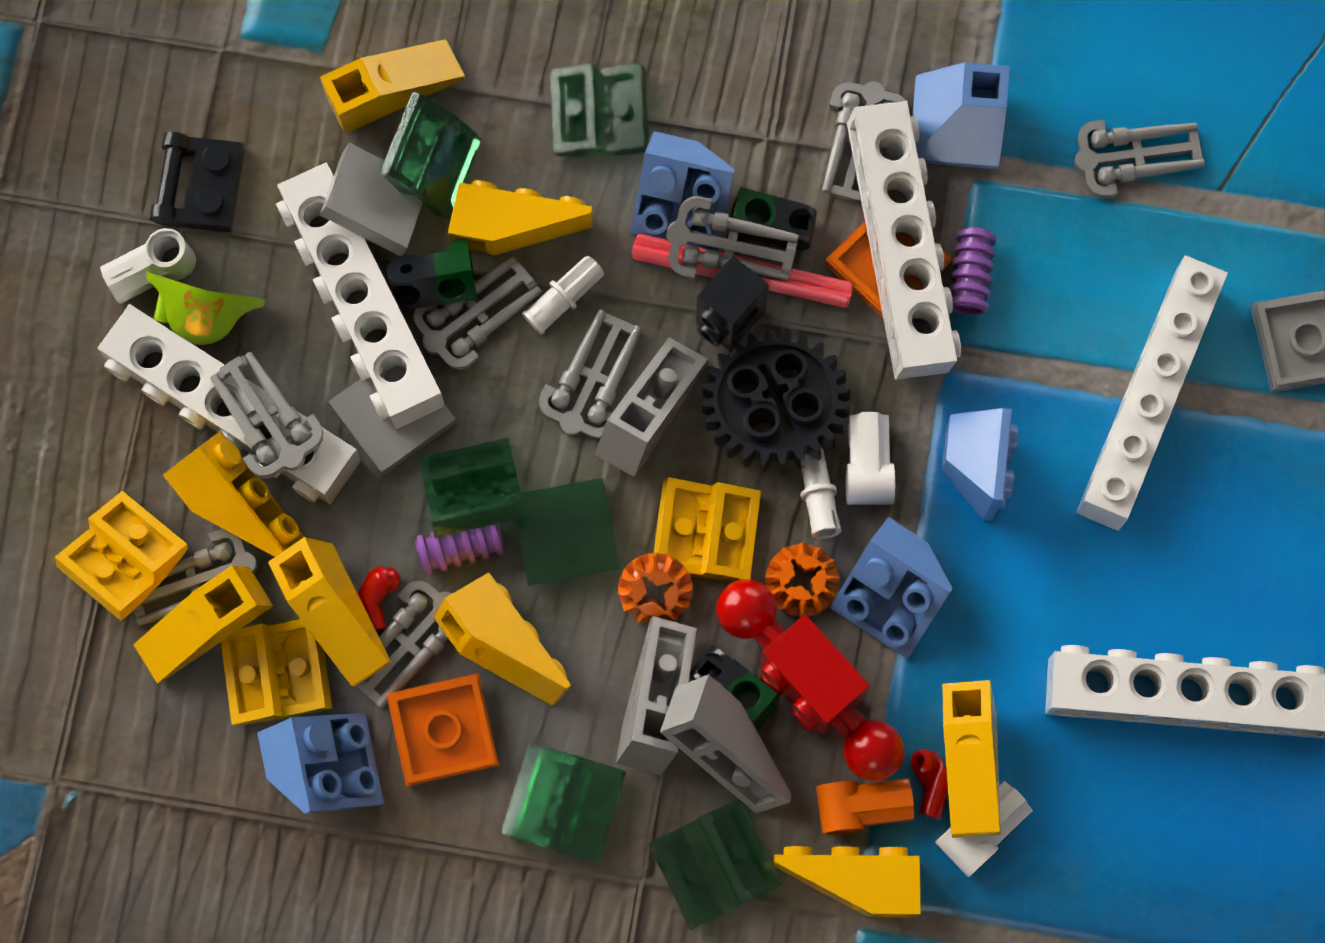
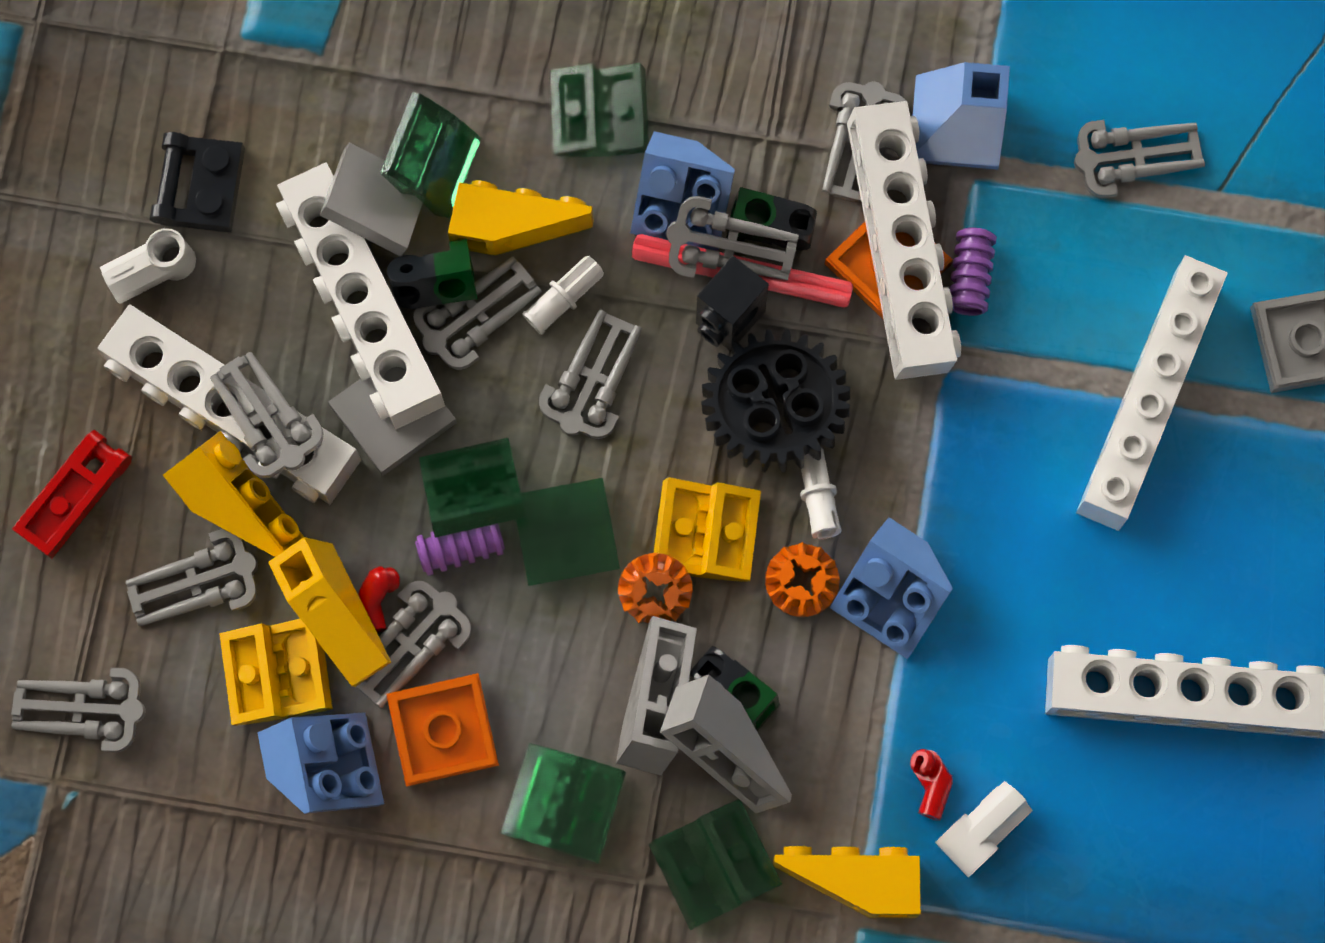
yellow slope [55,491,188,621] -> none
yellow slope [133,565,273,684] -> none
lime hat [146,272,266,345] -> none
yellow slope [320,39,466,134] -> none
yellow slope [433,572,571,706] -> none
light grey slope [595,337,708,477] -> none
red brick [716,579,905,781] -> none
orange piece [816,779,914,835] -> none
white piece [846,412,895,505] -> none
slope [941,408,1018,521] -> none
yellow slope [942,680,1001,838] -> none
none -> light grey piece [11,668,146,752]
none -> red plate [12,430,132,559]

